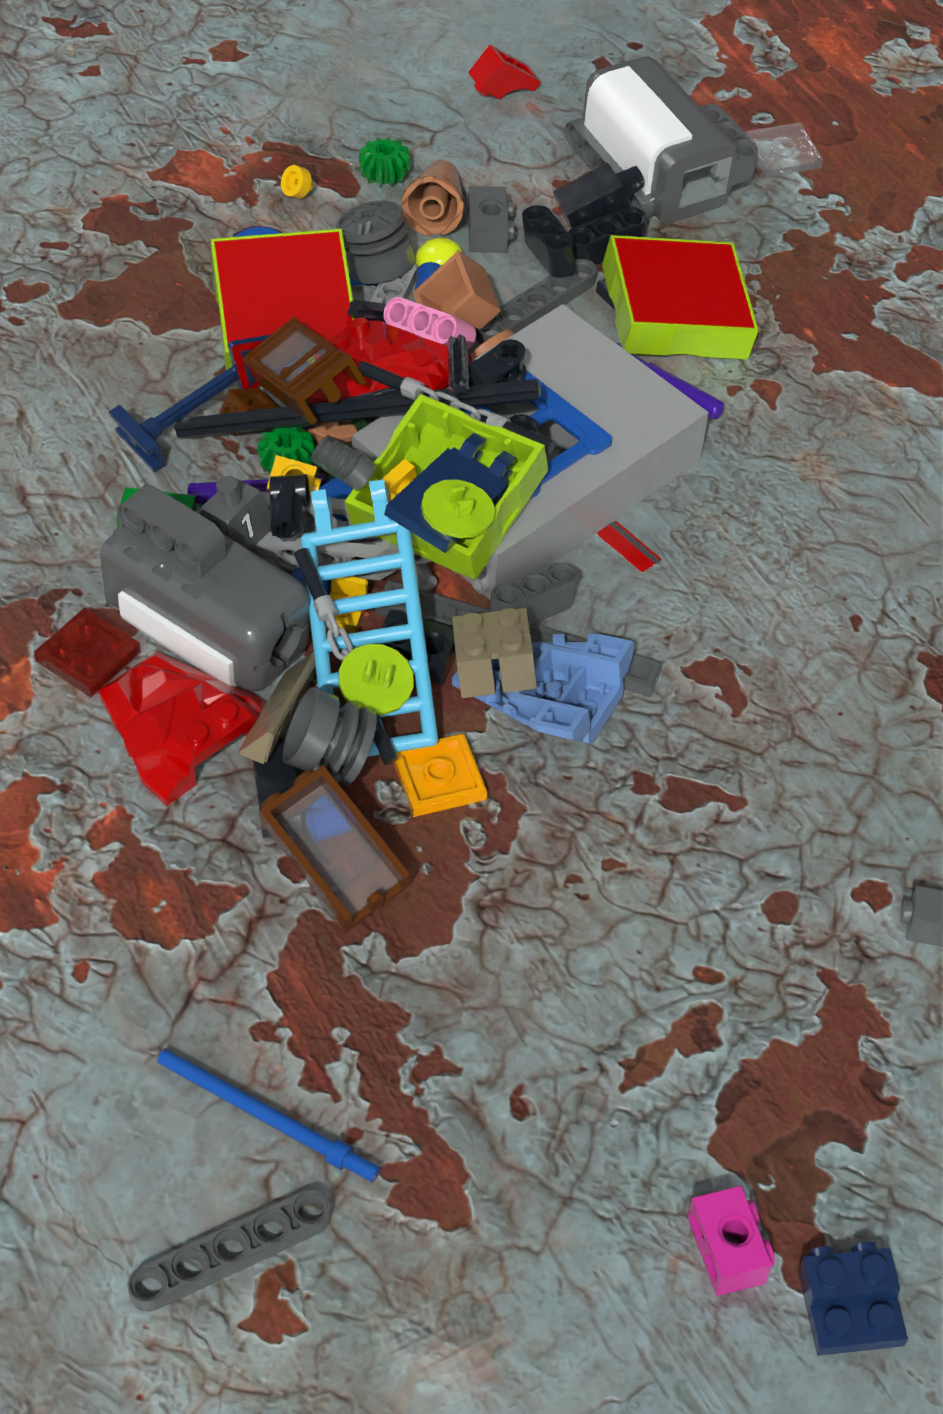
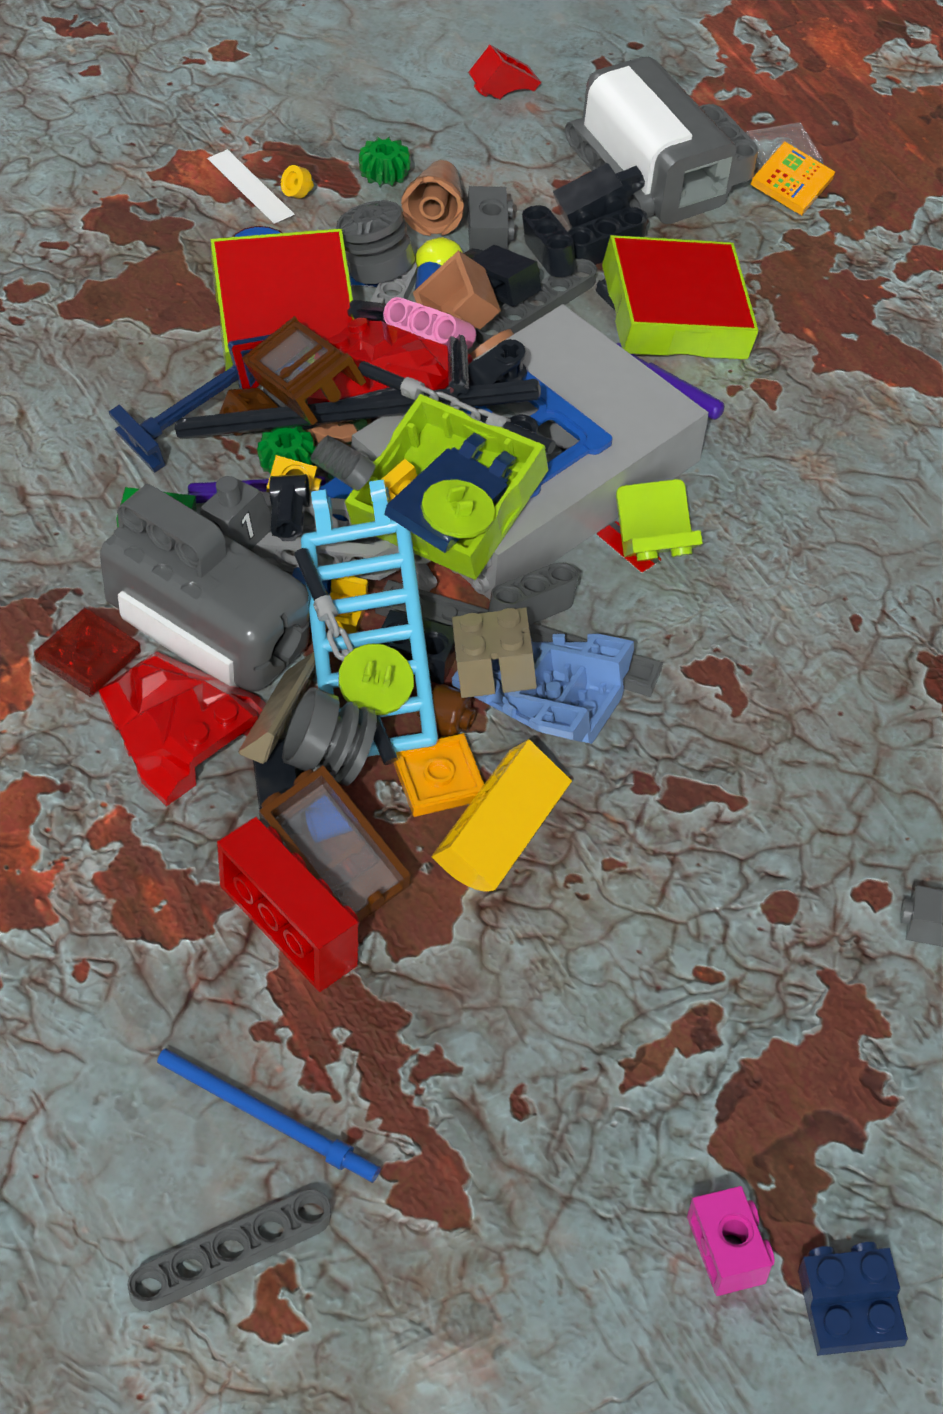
none -> white sticker [207,149,295,224]
none -> red brick [217,817,359,993]
none -> reddish brown head [417,684,476,737]
none -> yellow brick [431,739,572,891]
none -> black hinge [463,244,542,307]
none -> lime bracket [616,479,703,561]
none -> light orange tile [751,141,836,216]

